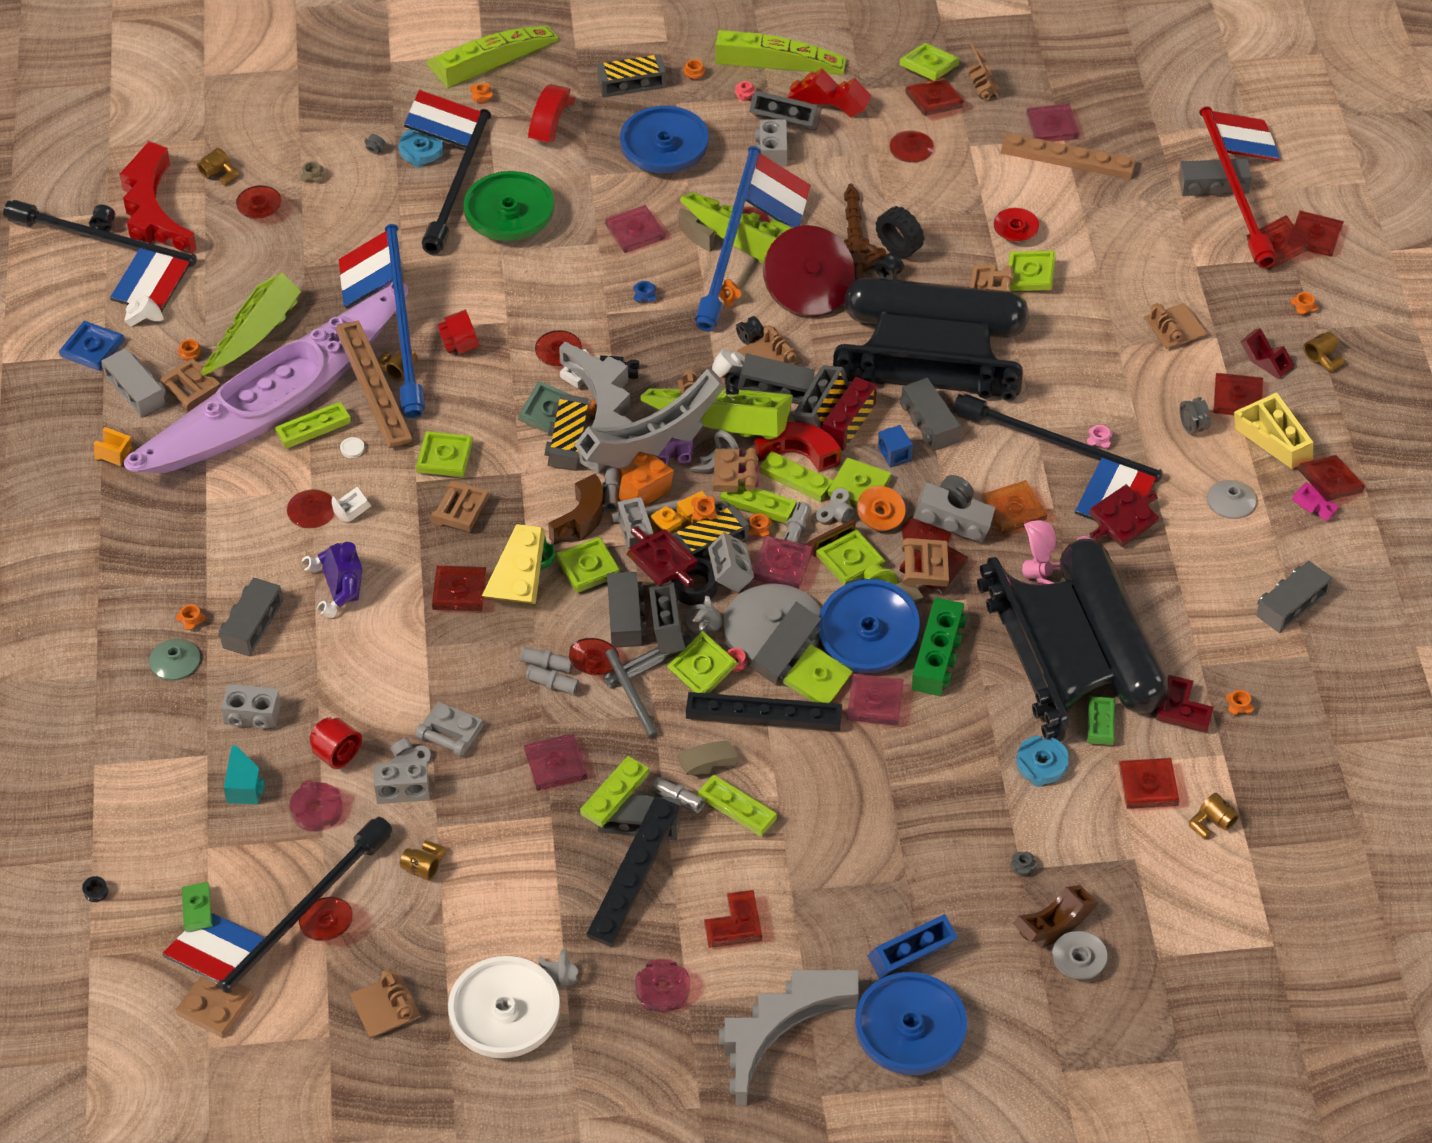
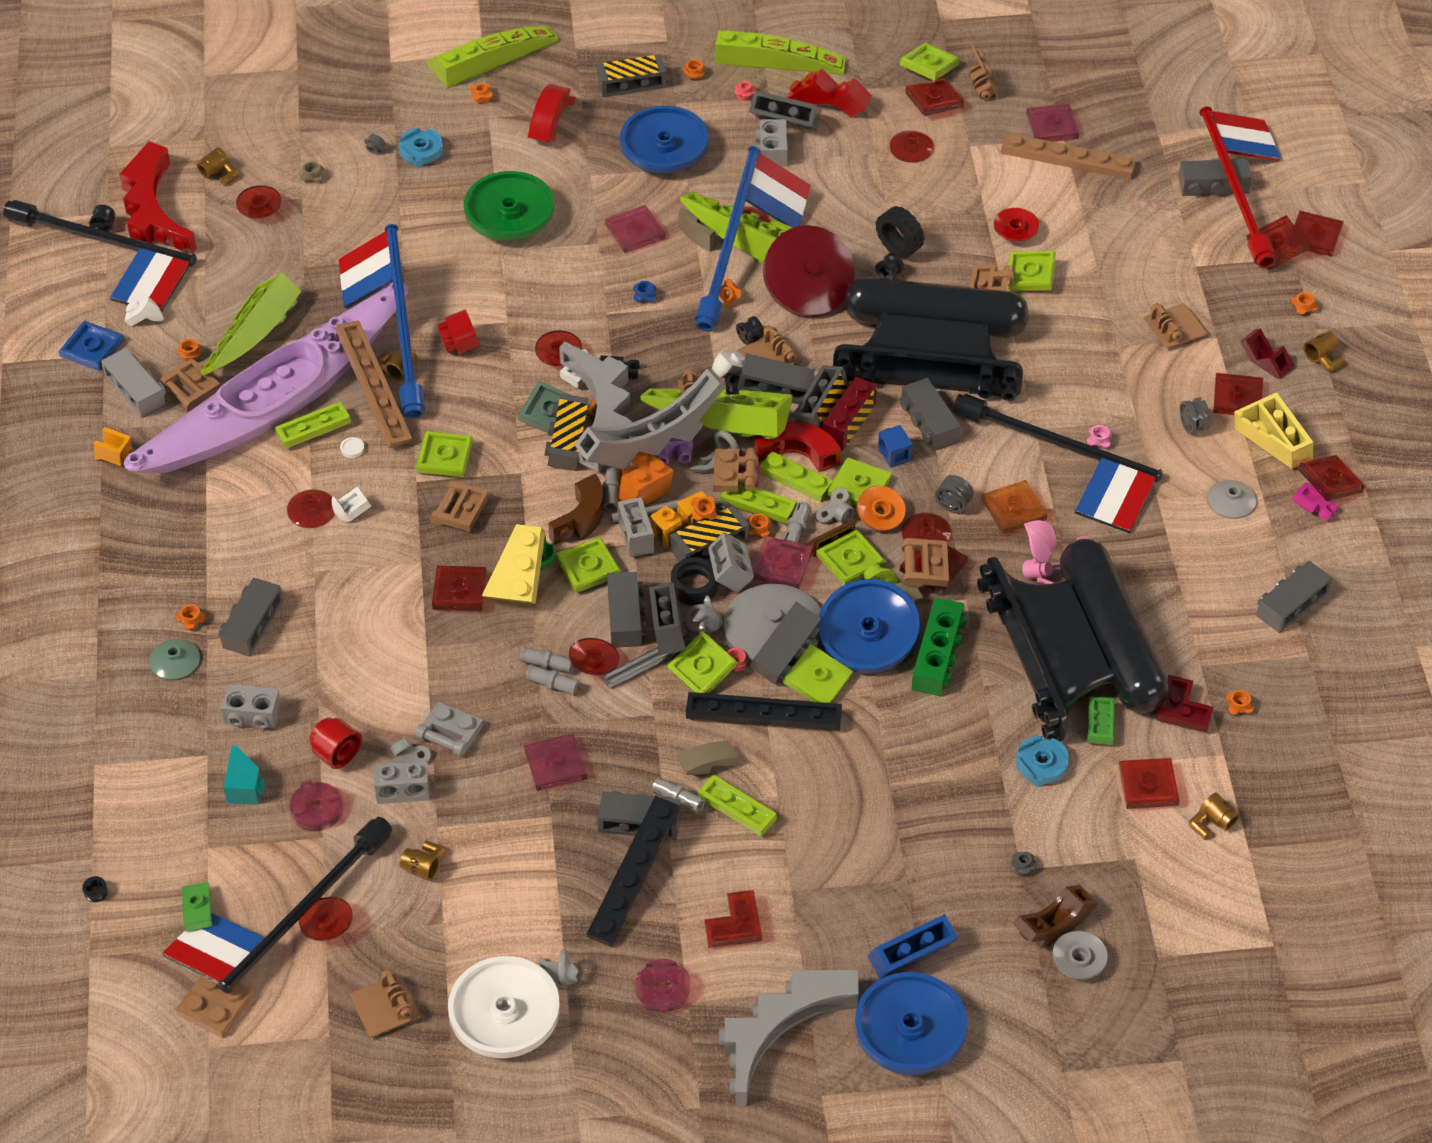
dark purple torso [302,542,363,618] -> none
flag [404,90,491,255] -> none
lime plate [580,756,649,827] -> none
dark grey bar [605,649,658,738] -> none
dark red plate [626,526,698,588] -> none
reddish brown bar [844,183,886,280] -> none
clear pink plate [847,674,904,726] -> none
light grey arch [913,482,995,543] -> none
dark red plate [1089,484,1159,547] -> none

